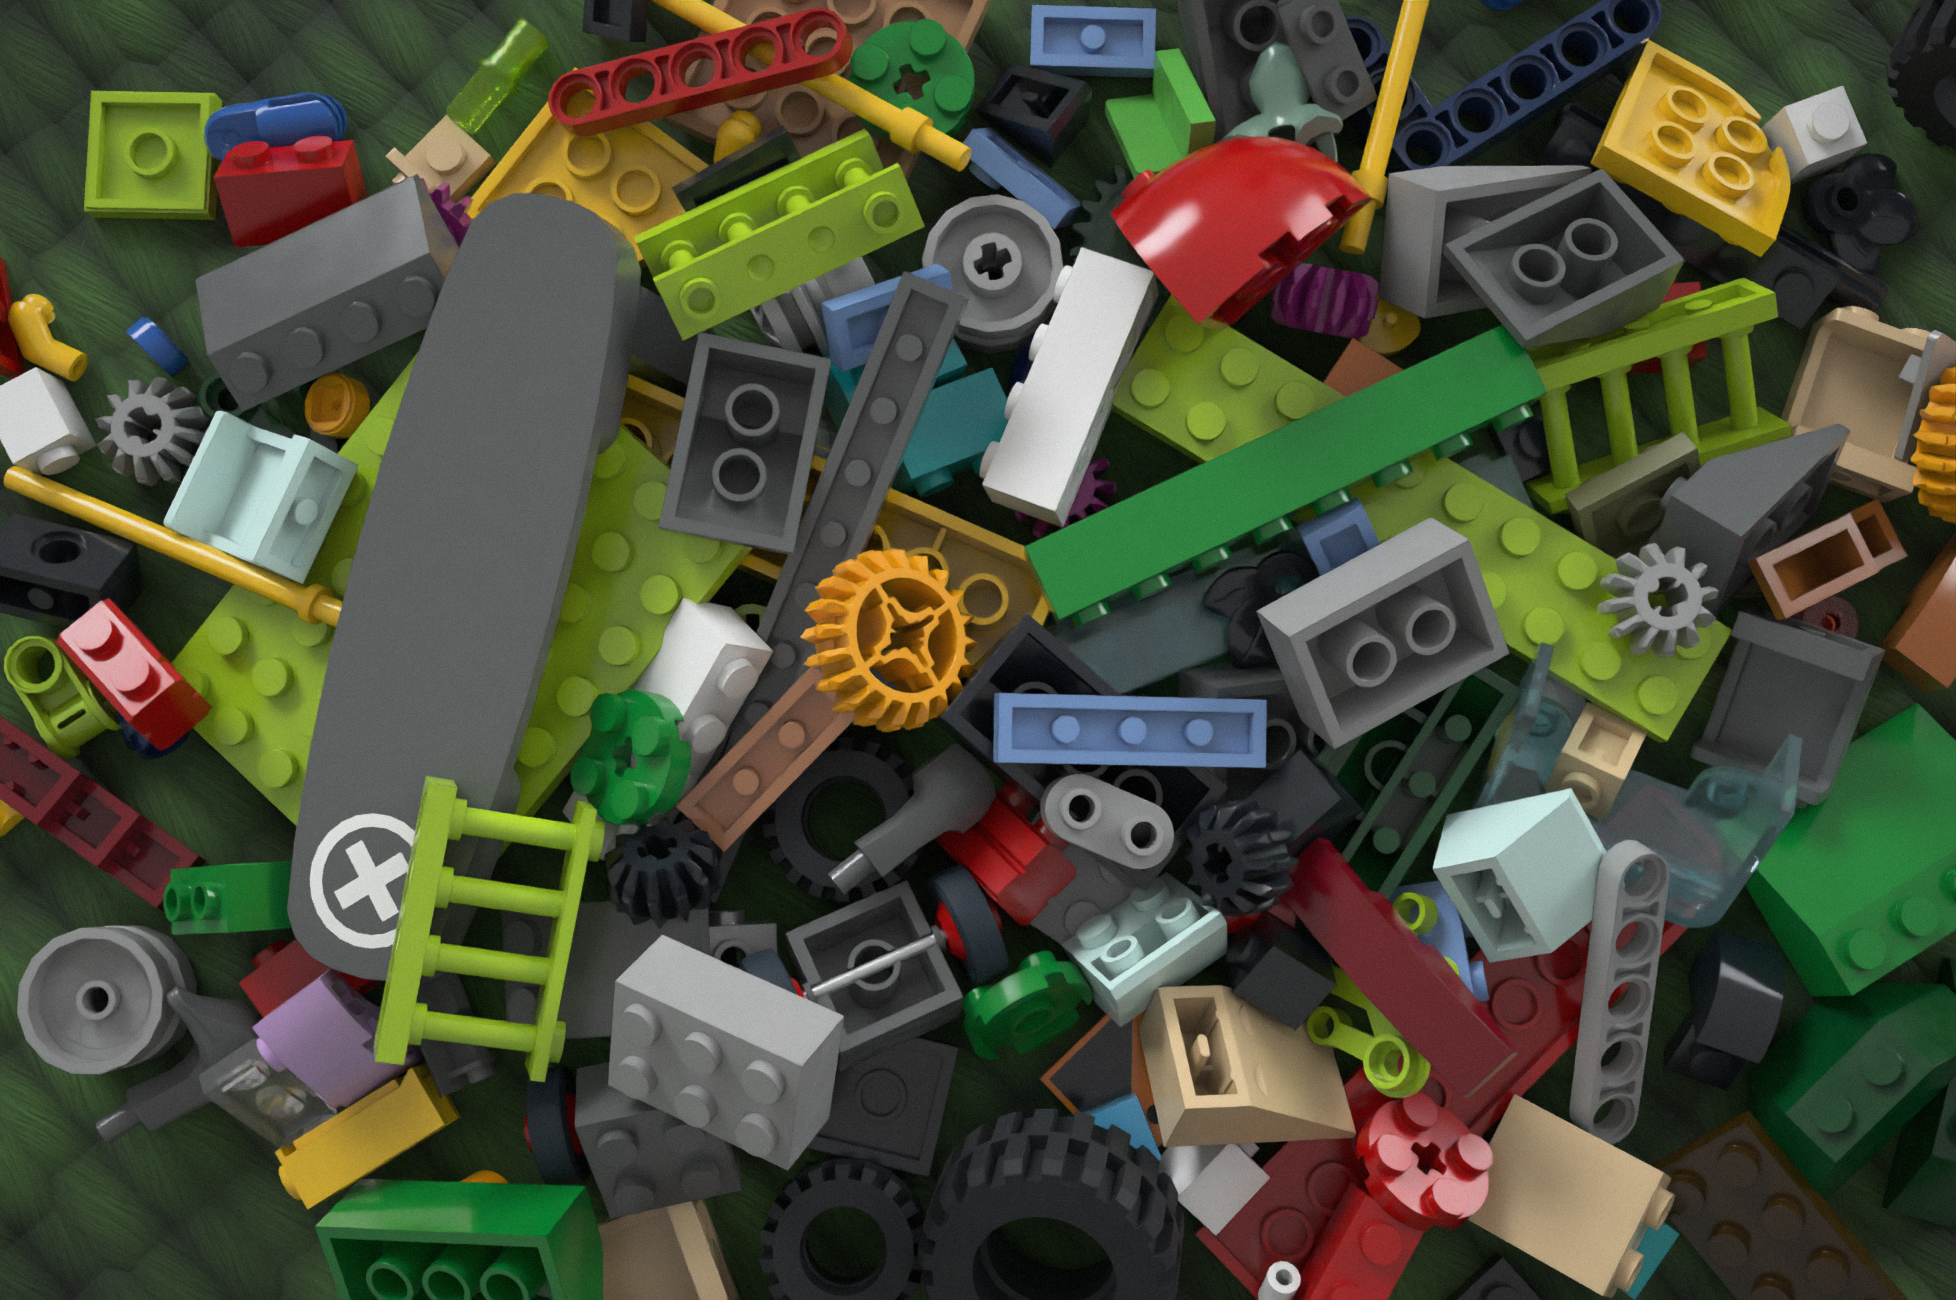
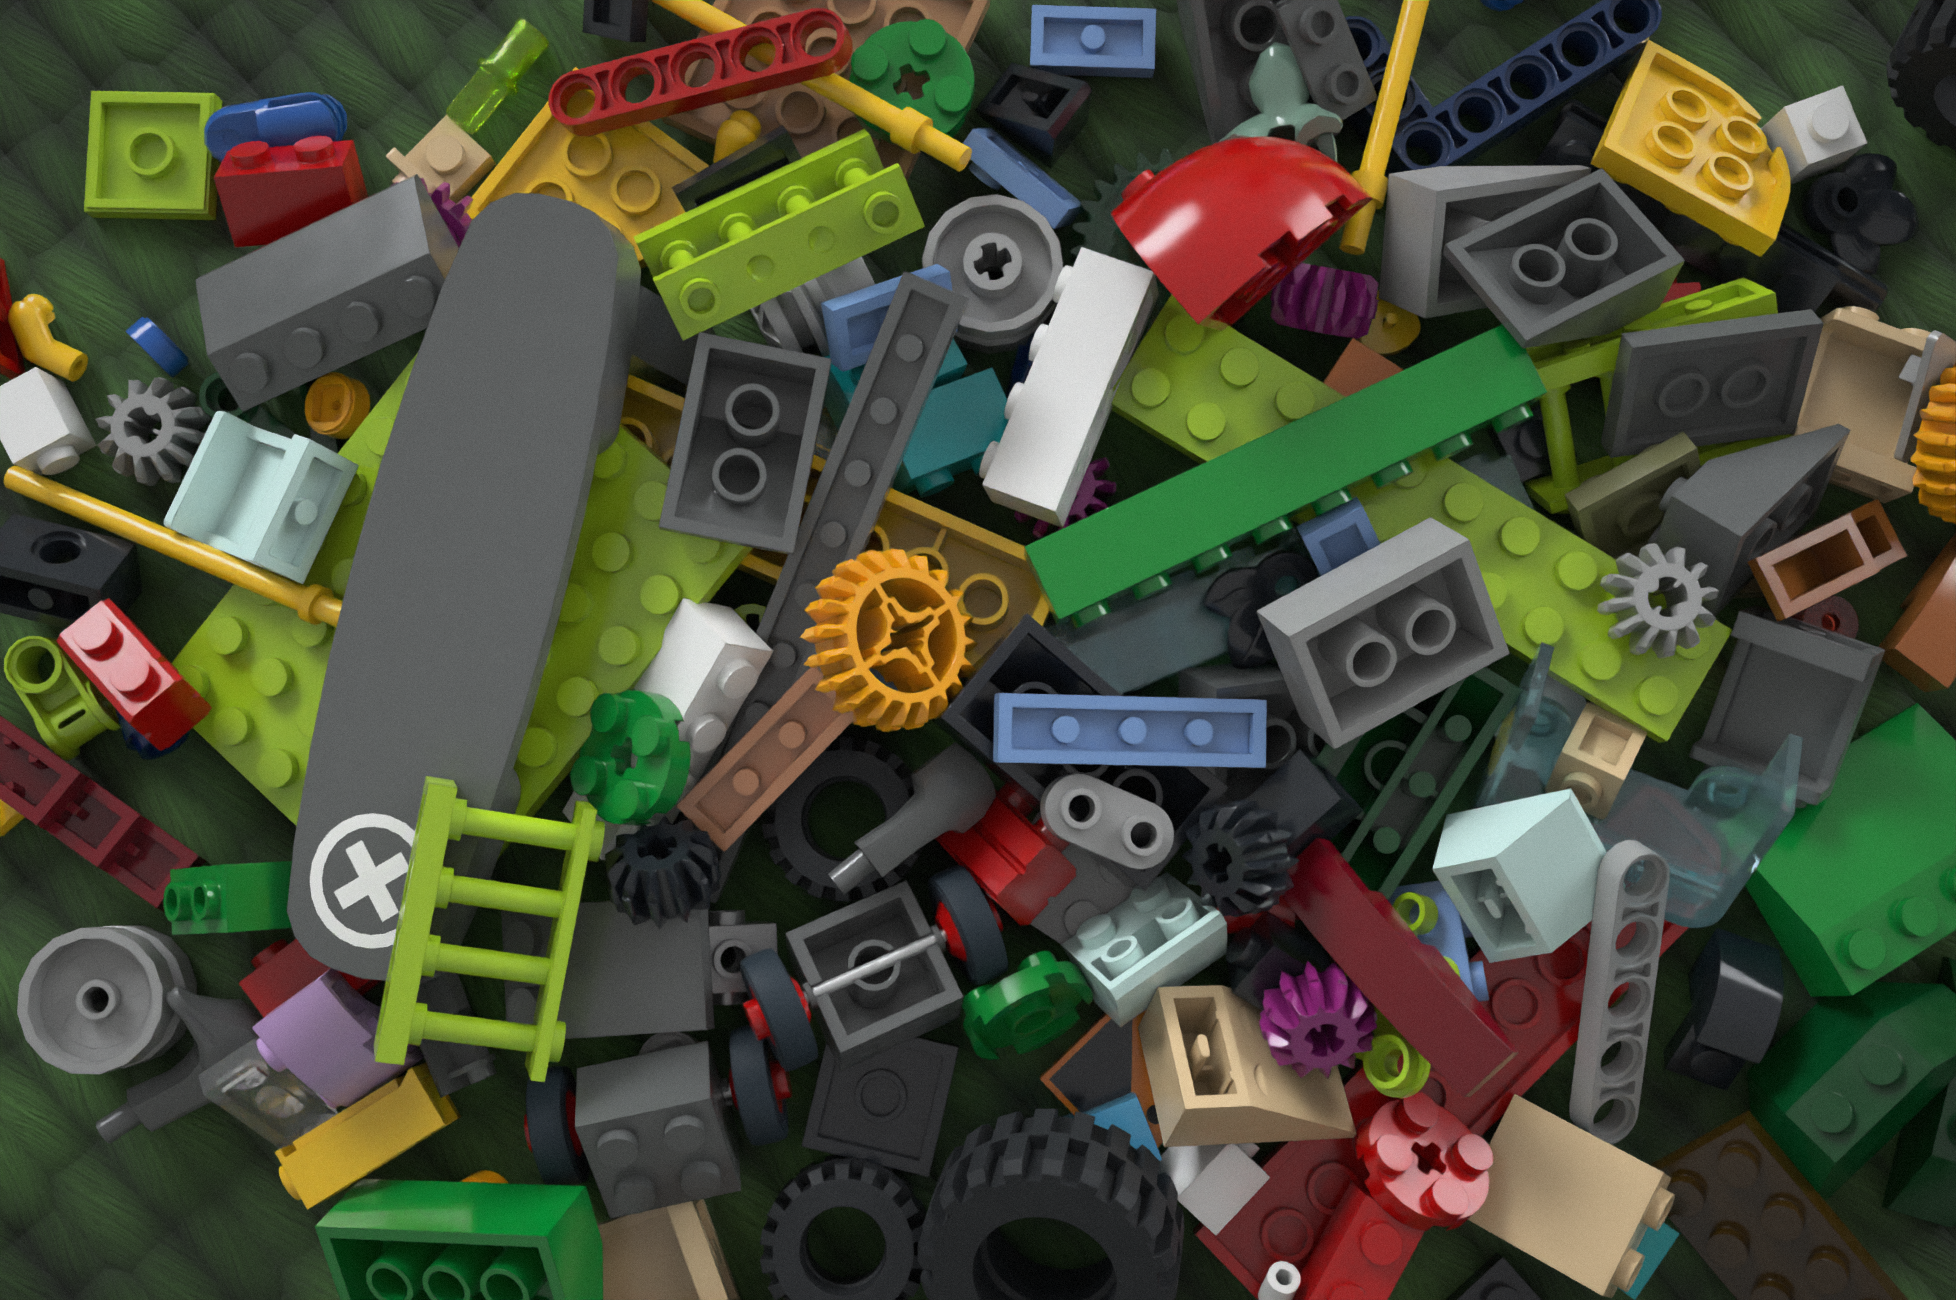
light grey brick [608,935,844,1170] -> none
bright green panel [1105,48,1216,179] -> none
none -> magenta gear [1259,961,1377,1079]
none -> dark grey plate [1601,309,1824,458]

